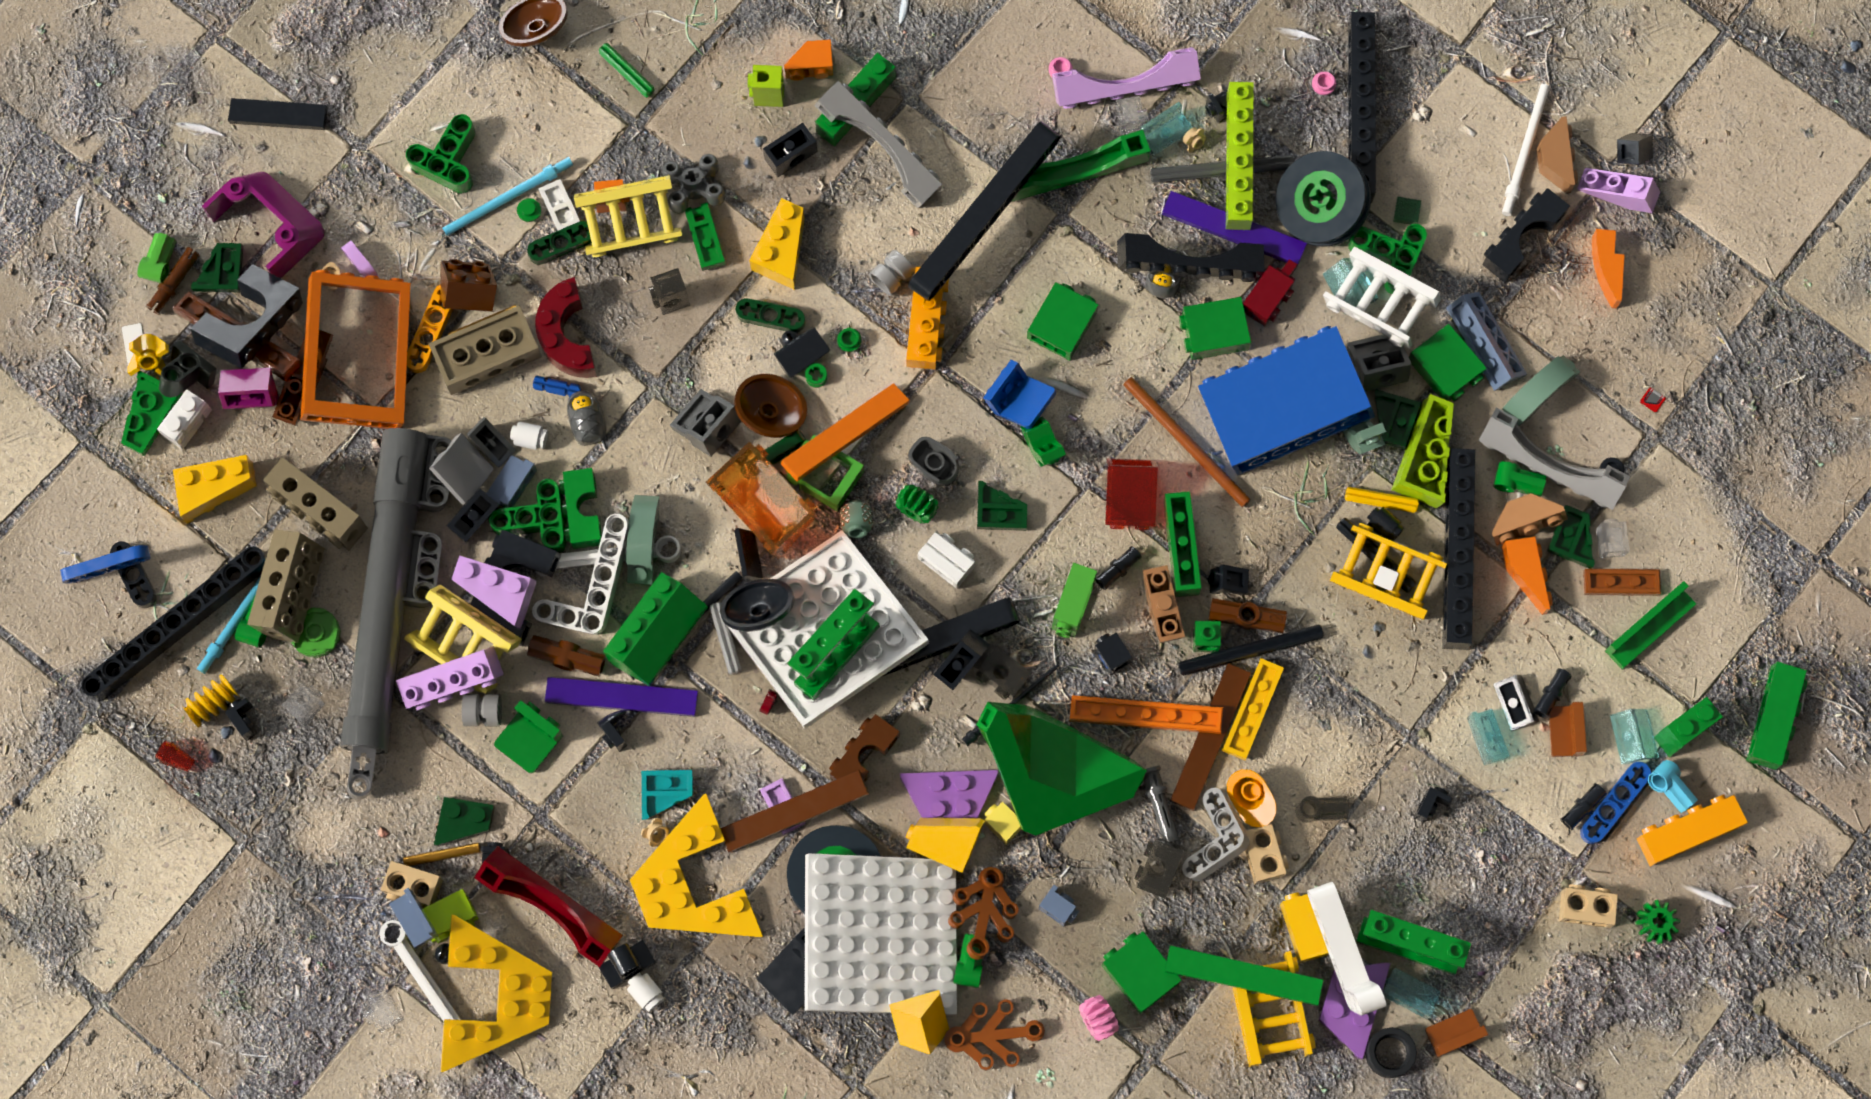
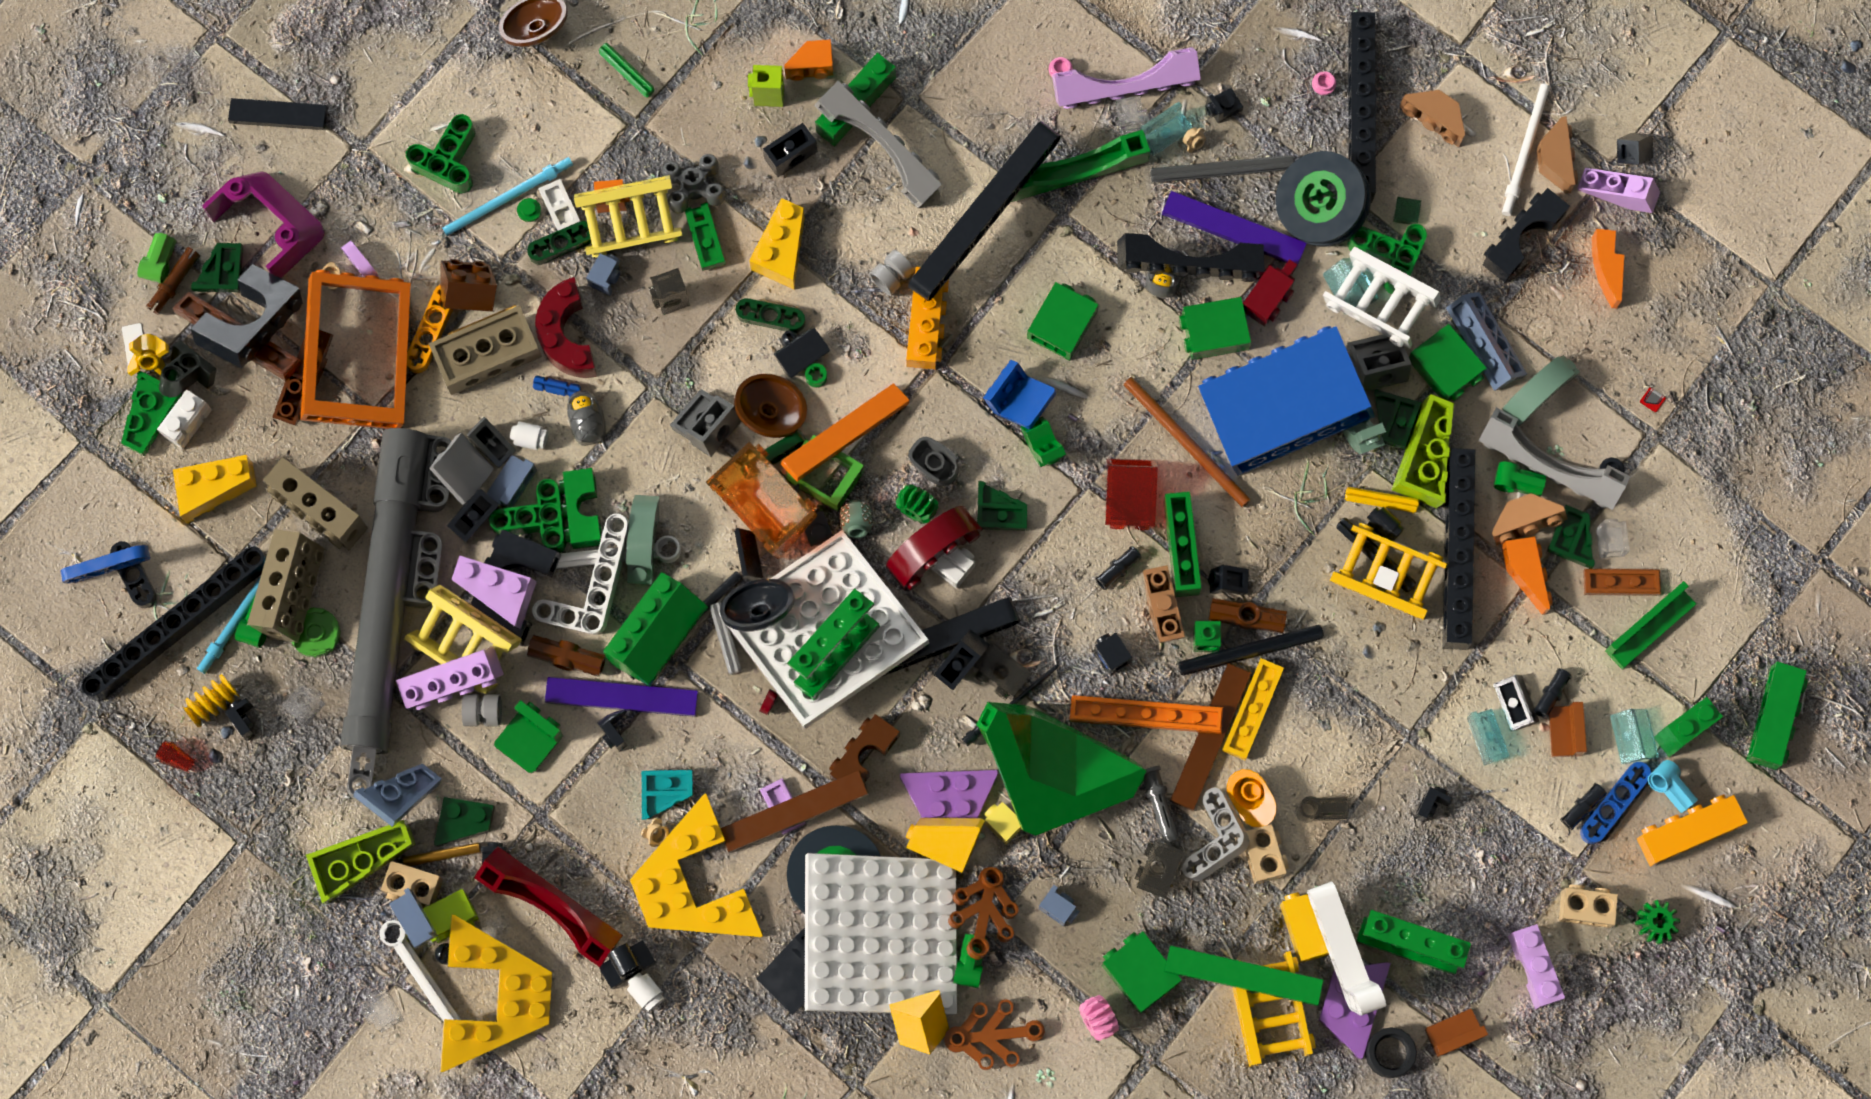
magenta slope [218,368,279,409] -> none
green plate [837,328,862,352] -> none
bright green window [1052,563,1097,638] -> none
lime brick [1226,82,1254,230] -> none
clear light blue panel [1382,968,1440,1019] -> none
none -> lime wedge [306,820,416,904]
none -> sand blue wing [353,763,442,827]
none -> sand blue brick [586,253,621,296]
none -> black bracket [796,505,833,547]
none -> dark red brick [886,506,983,591]
none -> medium nougat slope [1400,90,1465,147]
none -> lavender arch [1508,924,1565,1009]

